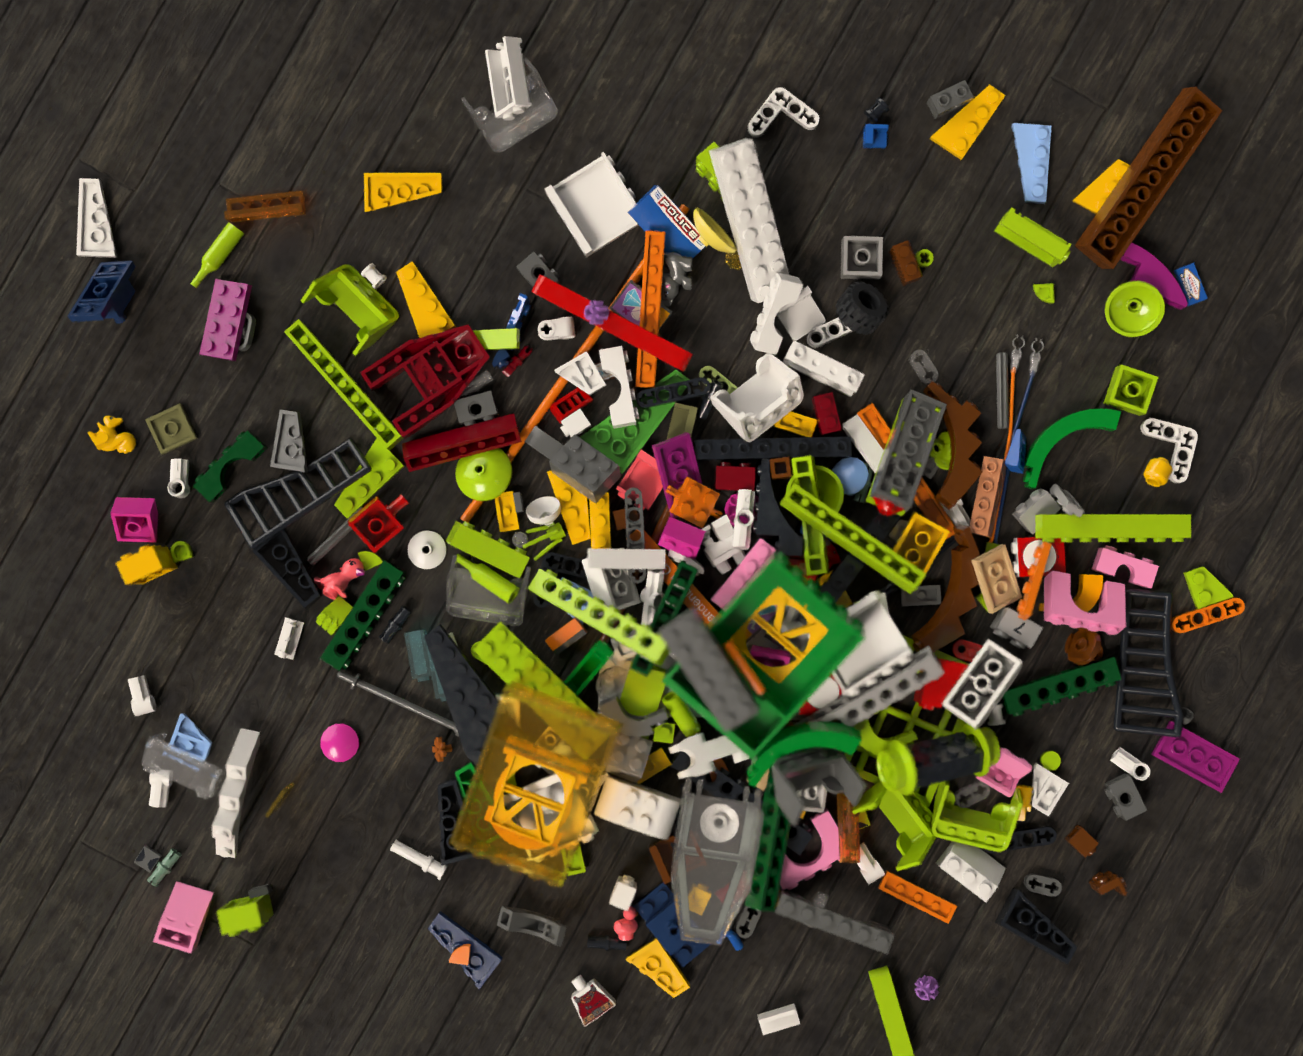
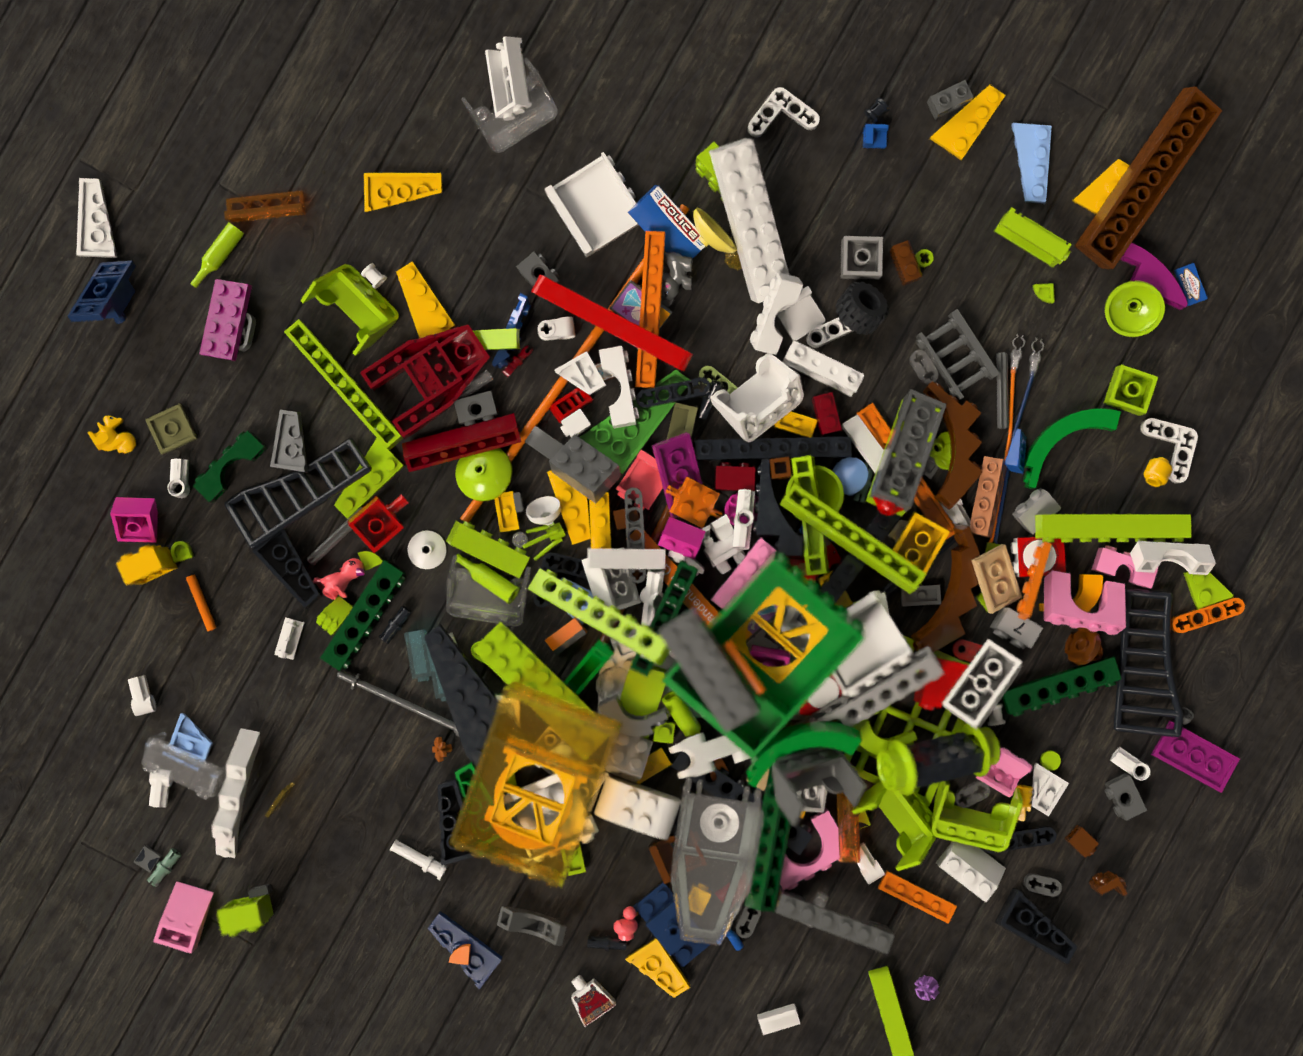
dark pink dish [321,723,360,762] -> none
medium lavender gear [584,301,609,324] -> none
white brick [609,874,637,911] -> none
light grey hinge [1049,484,1084,517] -> none
none -> orange piece [186,574,217,632]
none -> dark grey fence [916,309,1000,400]
none -> white arch [1130,541,1216,575]

